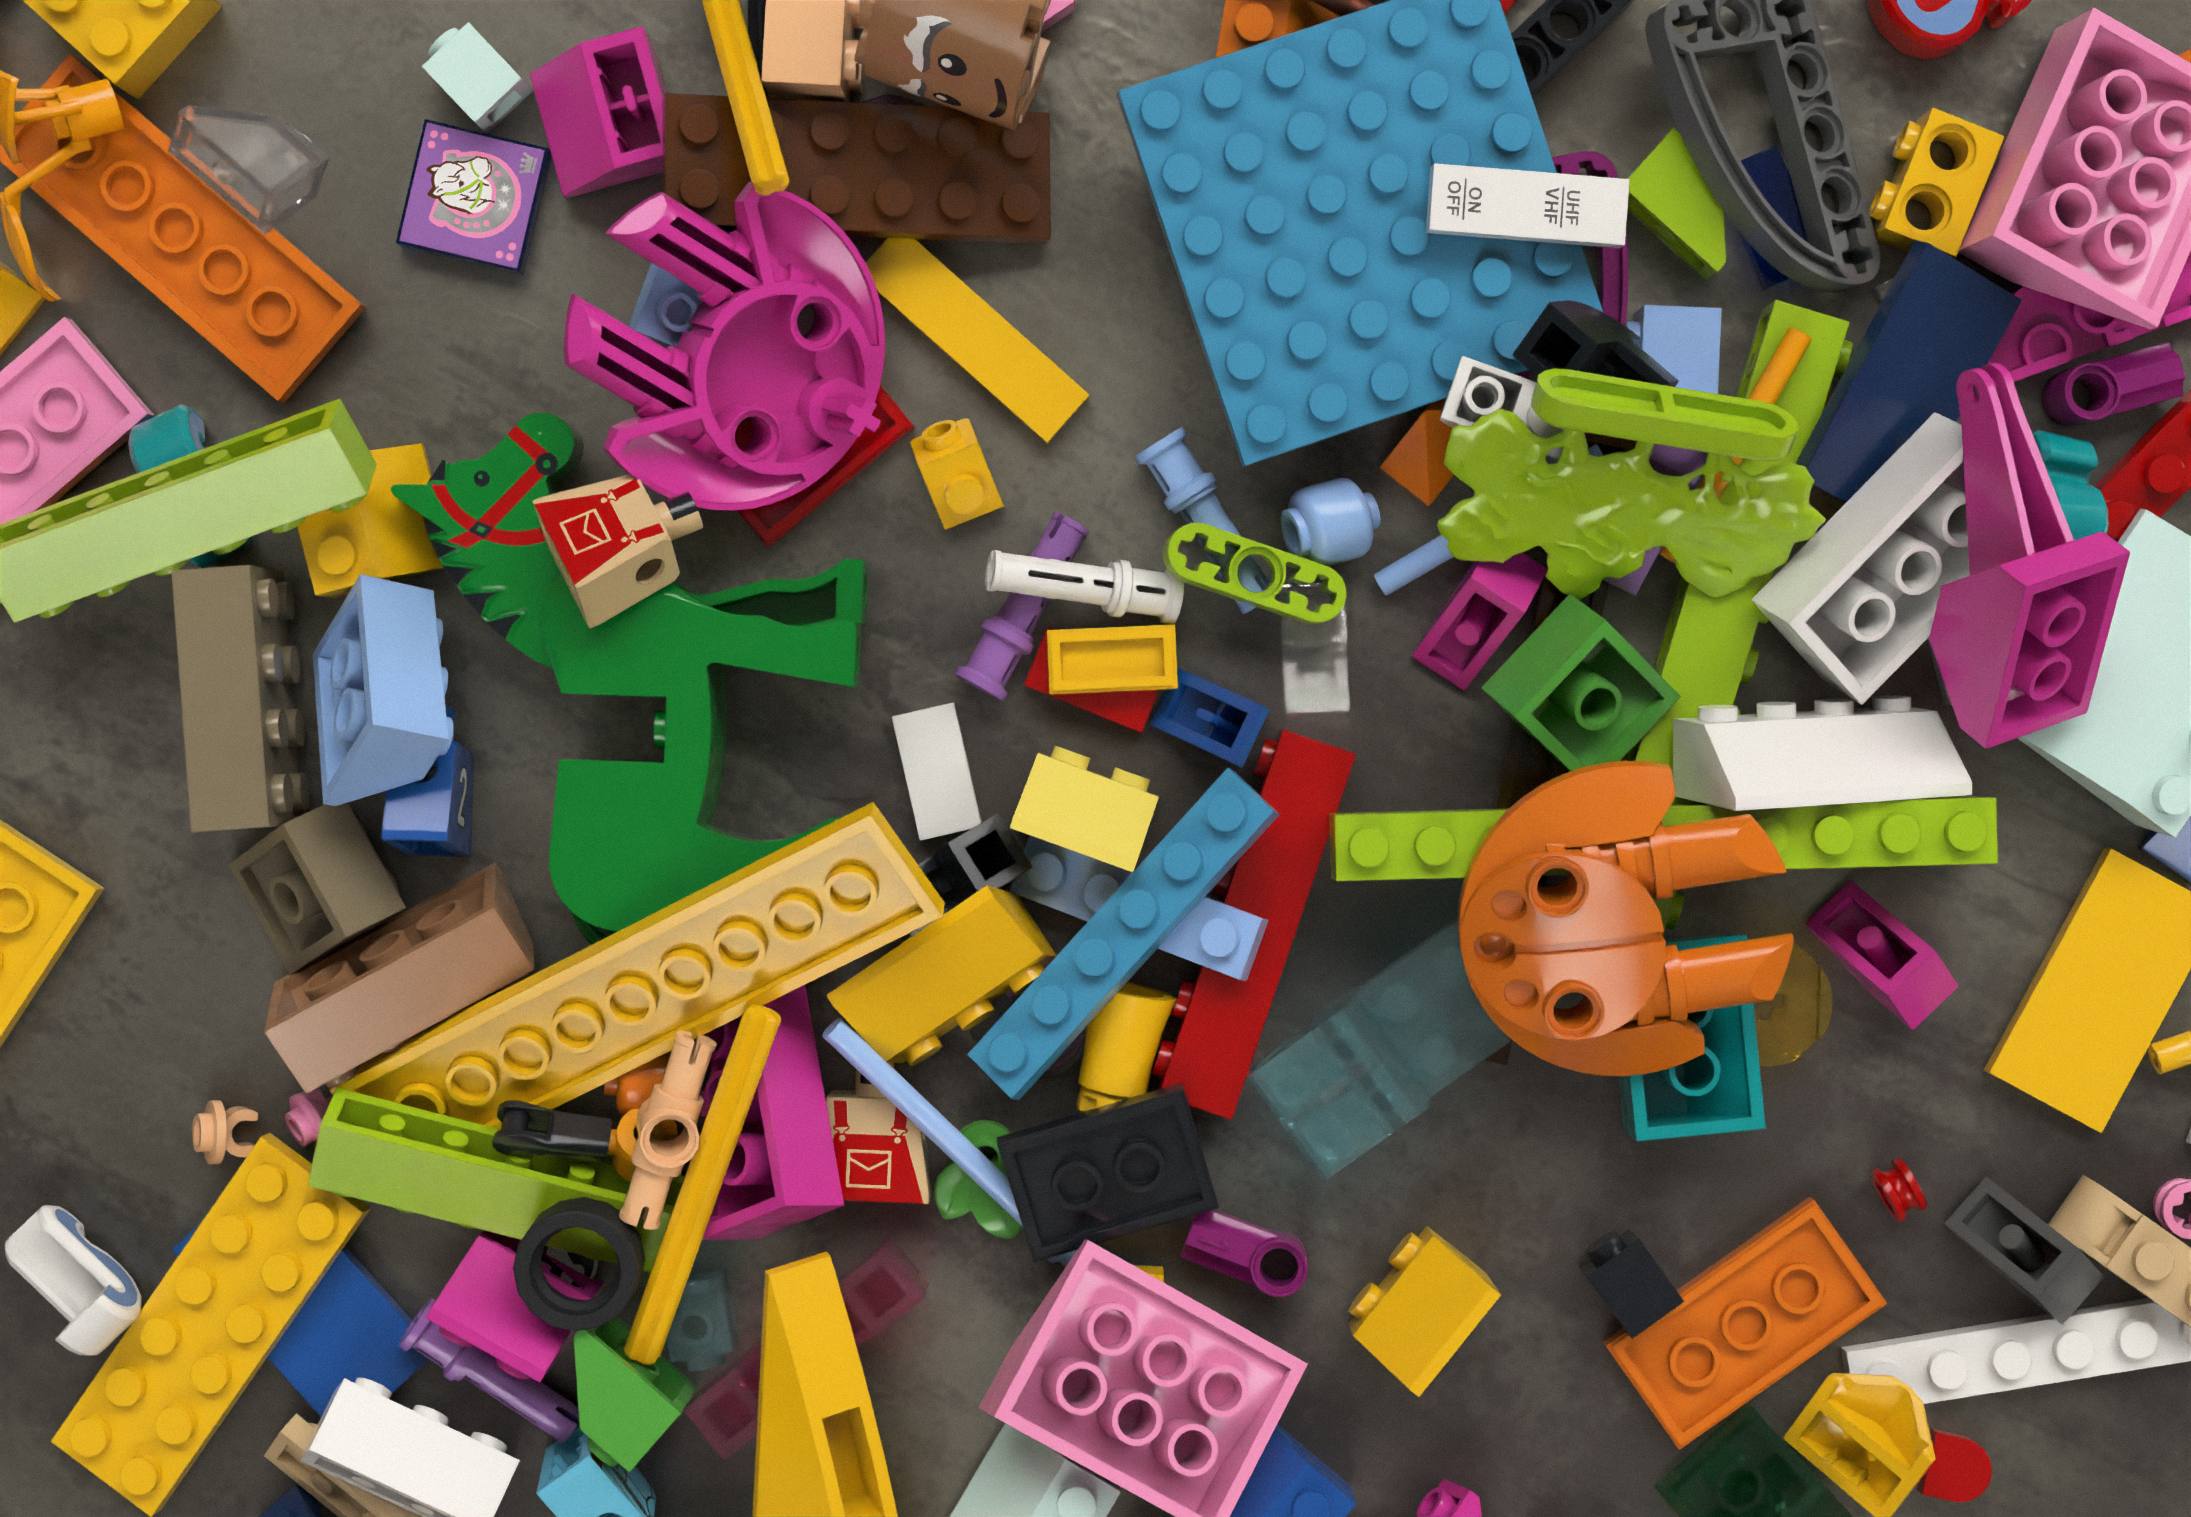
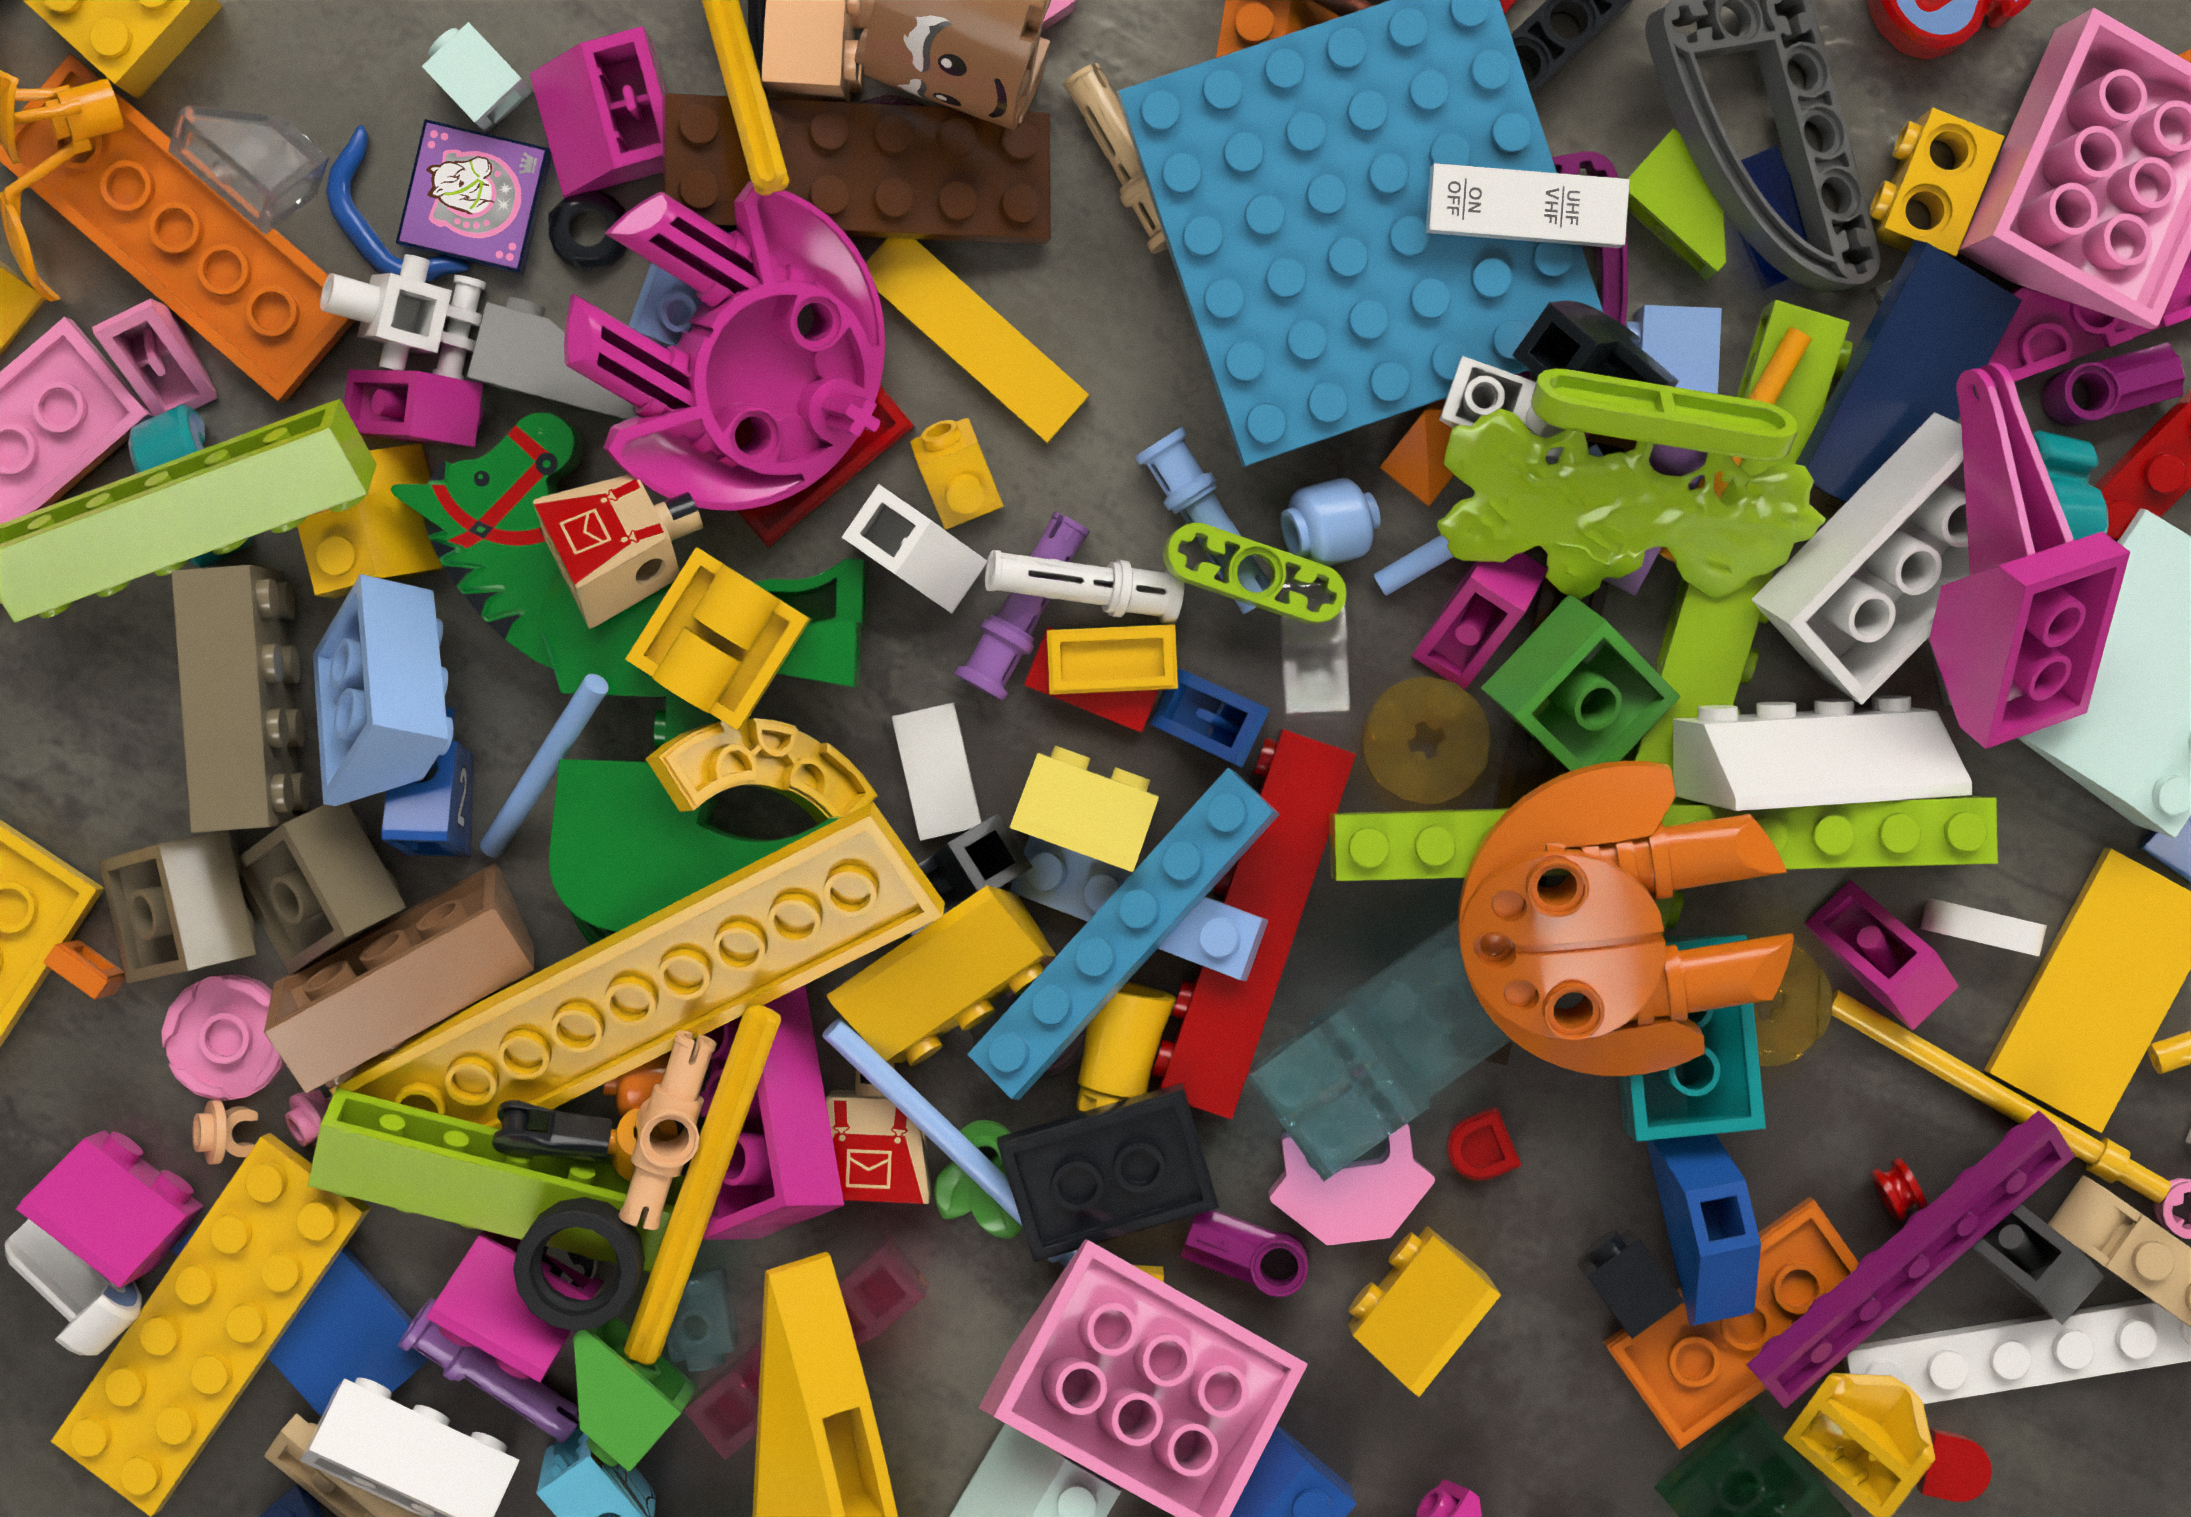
none -> dark pink slope [16,1130,205,1288]
none -> orange tile [42,939,126,1000]
none -> bright pink slope [92,298,218,416]
none -> dark tan slope [99,830,257,984]
none -> bright pink tile [161,973,286,1101]
none -> white piece [320,254,486,380]
none -> blue animal [326,125,469,282]
none -> dark pink slope [344,369,483,447]
none -> light grey slope [467,297,637,422]
none -> light blue bar [480,674,609,858]
none -> black piece [548,190,627,273]
none -> yellow plate [625,547,811,731]
none -> yellow tile [646,718,878,825]
none -> white slope [842,484,987,614]
none -> tan pin [1063,63,1168,254]
none -> bright pink piece [1268,1119,1435,1245]
none -> clear yellow plate [1361,677,1490,804]
none -> red tile [1446,1105,1522,1180]
none -> blue slope [1646,1134,1761,1326]
none -> magenta plate [1746,1110,2075,1409]
none -> yellow bar [1825,989,2171,1204]
none -> white beam [1920,898,2047,957]

